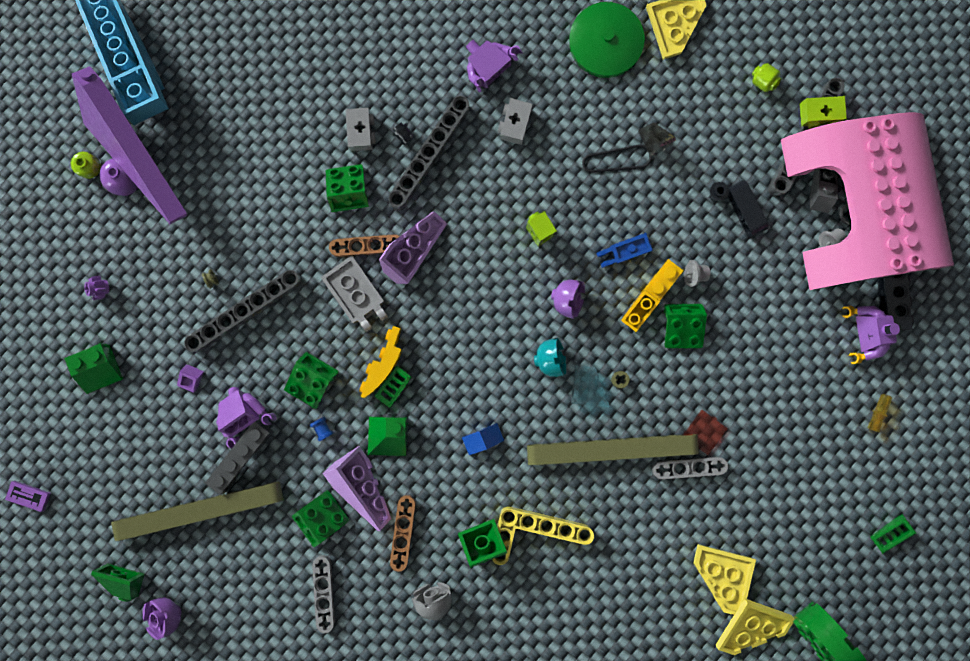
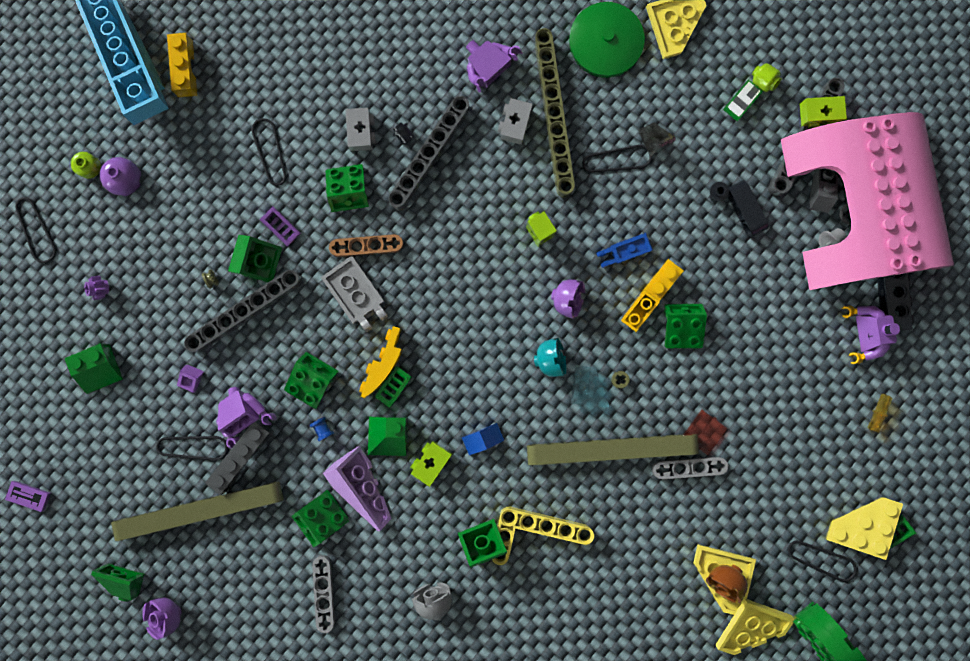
medium lavender slope [72,66,187,224] -> none
lavender wedge [379,211,447,284] -> none
medium nougat beam [390,495,416,572] -> none
light grey piece [684,260,711,287] -> none
none -> black piece [15,197,56,263]
none -> black piece [156,436,228,461]
none -> yellow arch [167,33,197,97]
none -> green slope [228,235,282,283]
none -> black piece [251,118,286,186]
none -> medium lavender slope [259,207,301,247]
none -> lime brick [410,440,452,487]
none -> olive beam [535,28,575,198]
none -> dark orange cylinder [706,565,748,603]
none -> slope [723,79,763,121]
none -> black piece [788,540,857,582]
none -> light yellow plate [826,497,903,560]

